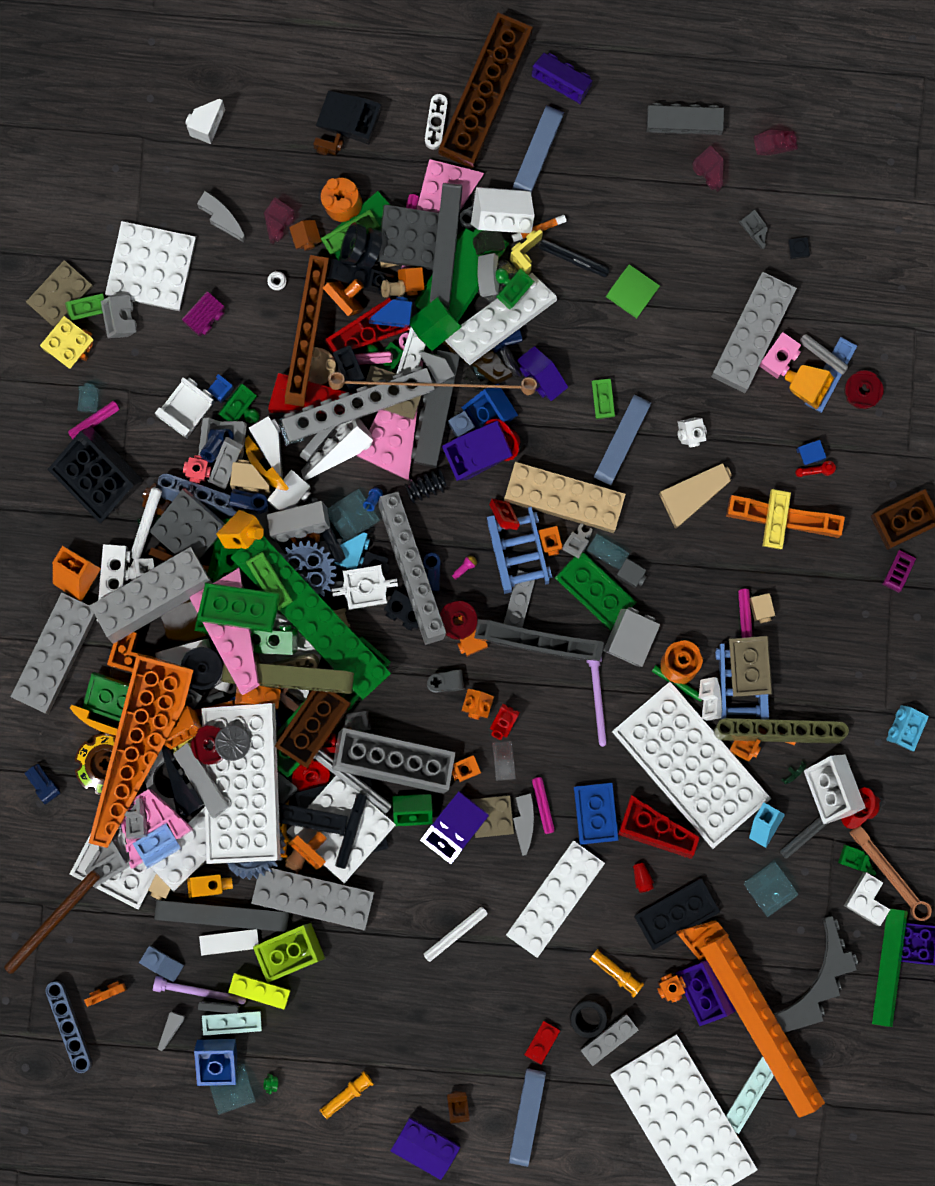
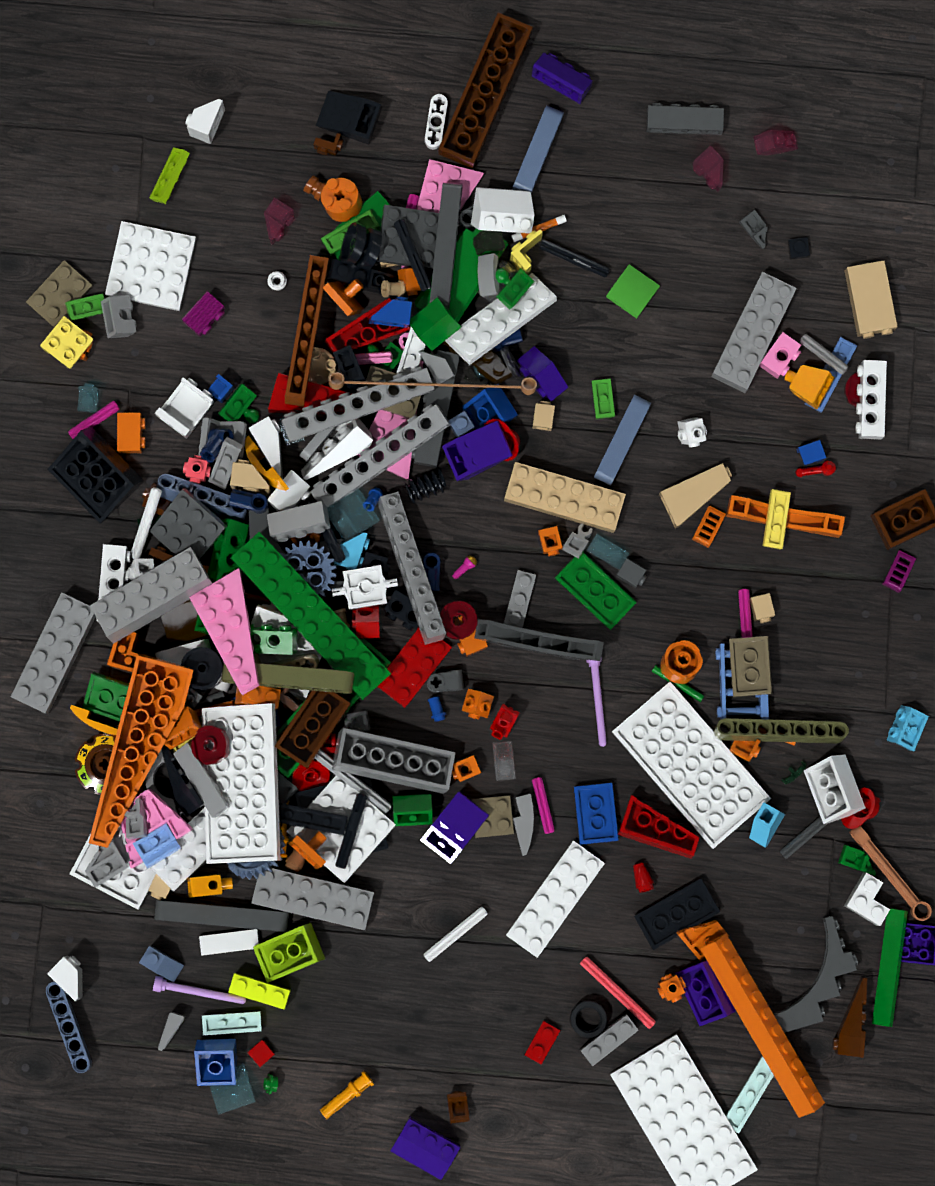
reddish brown axle [4,870,100,974] -> none
dark blue piece [25,764,61,805] -> none
orange slope [53,546,101,602] -> none
orange wing [84,981,127,1007] -> none
light grey slope [197,191,245,242] -> none
green tile [197,583,281,633] -> none
dark grey tile [198,1001,240,1014] -> none
flat silver wheel [215,726,250,761] -> none
light orange torso [216,510,264,549] -> none
bright green tile [246,552,293,611] -> none
dark orange brick [289,220,322,251] -> none
medium blue fence [487,507,552,594] -> none
red plate [489,499,520,530] -> none
sand blue beam [509,1068,546,1167] -> none
light orange pin [590,949,644,998] -> none
light grey brick [603,607,660,667] -> none
white slope [699,677,722,721] -> none
clear light blue slope [743,861,798,917] -> none
none -> white slope [47,956,83,1001]
none -> orange brick [117,413,146,453]
none -> lime plate [149,147,190,204]
none -> red tile [248,1039,275,1067]
none -> dark orange wheel [303,175,326,201]
none -> light grey brick [310,404,451,510]
none -> red brick [352,605,380,638]
none -> red plate [378,628,452,708]
none -> black axle [394,219,431,291]
none -> blue pin [428,696,446,722]
none -> tan brick [532,401,555,431]
none -> coral axle [580,957,656,1029]
none -> orange slope [692,506,726,548]
none -> reddish brown wedge [832,977,867,1058]
none -> tan brick [845,261,897,339]
none -> white brick [856,360,887,440]

